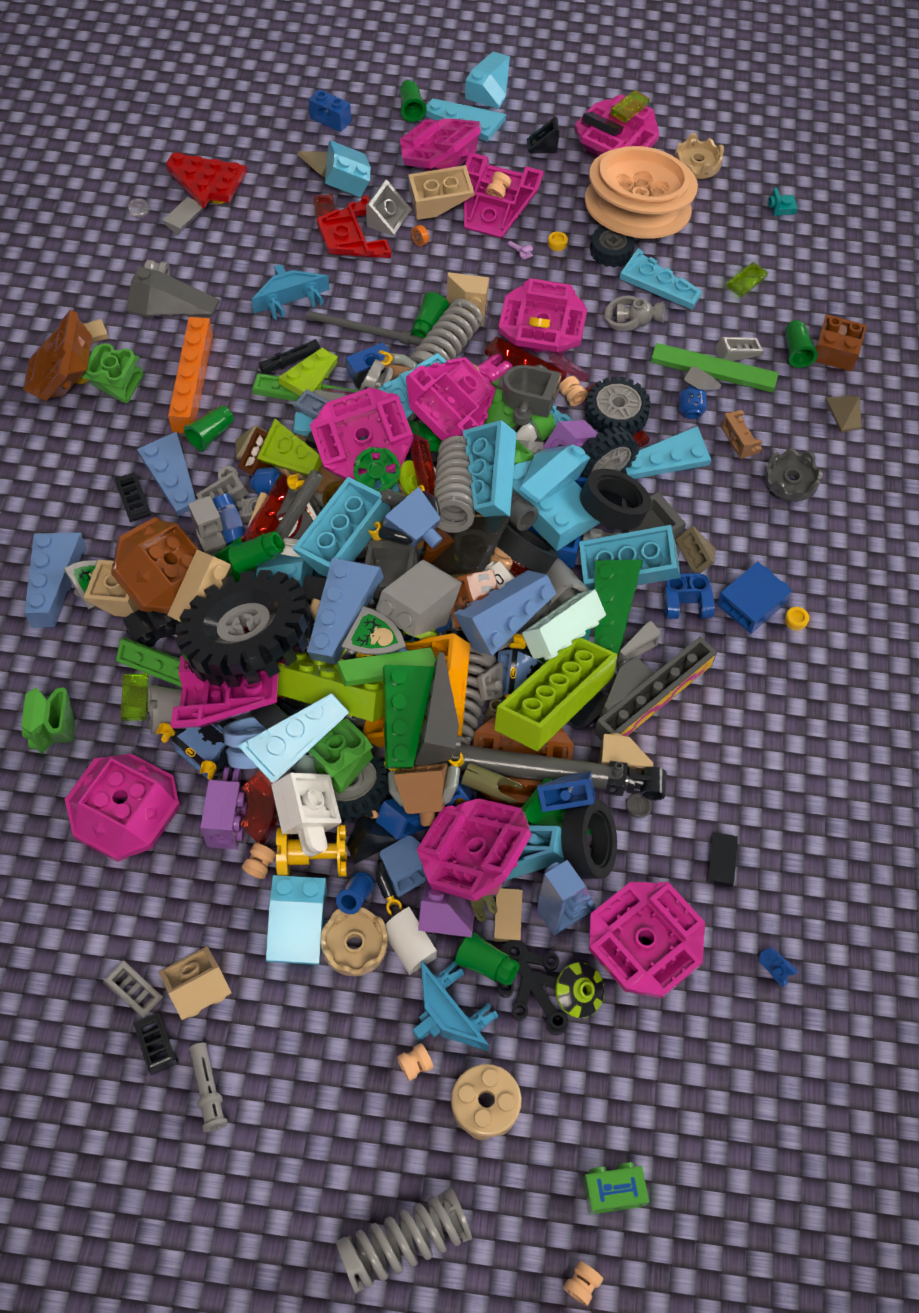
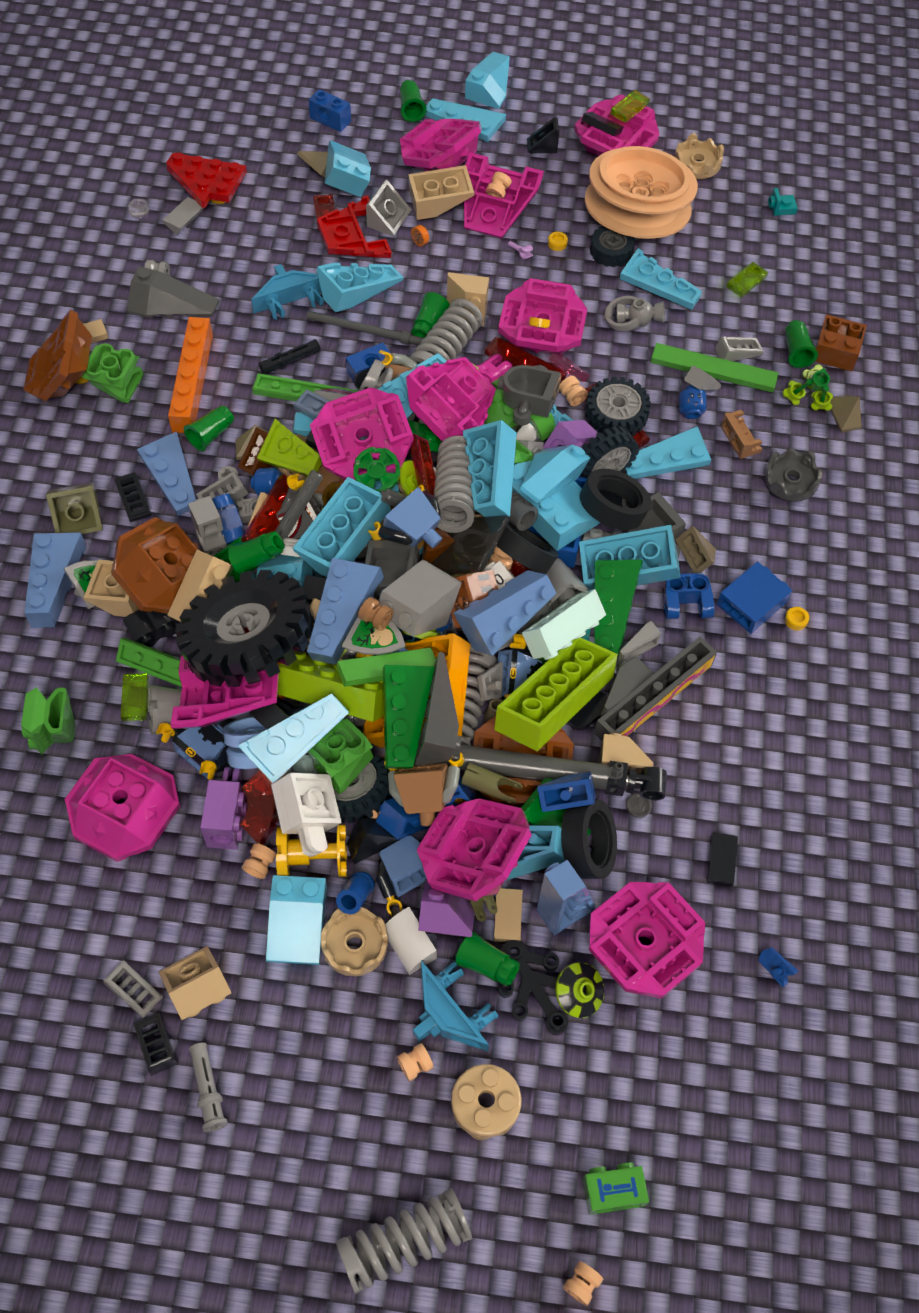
lime wing [279,348,338,396] -> none
none -> olive slope [46,482,103,534]
none -> medium azure wedge [316,263,404,312]
none -> medium nougat wheel [358,597,394,631]
none -> lime plant [783,365,833,411]

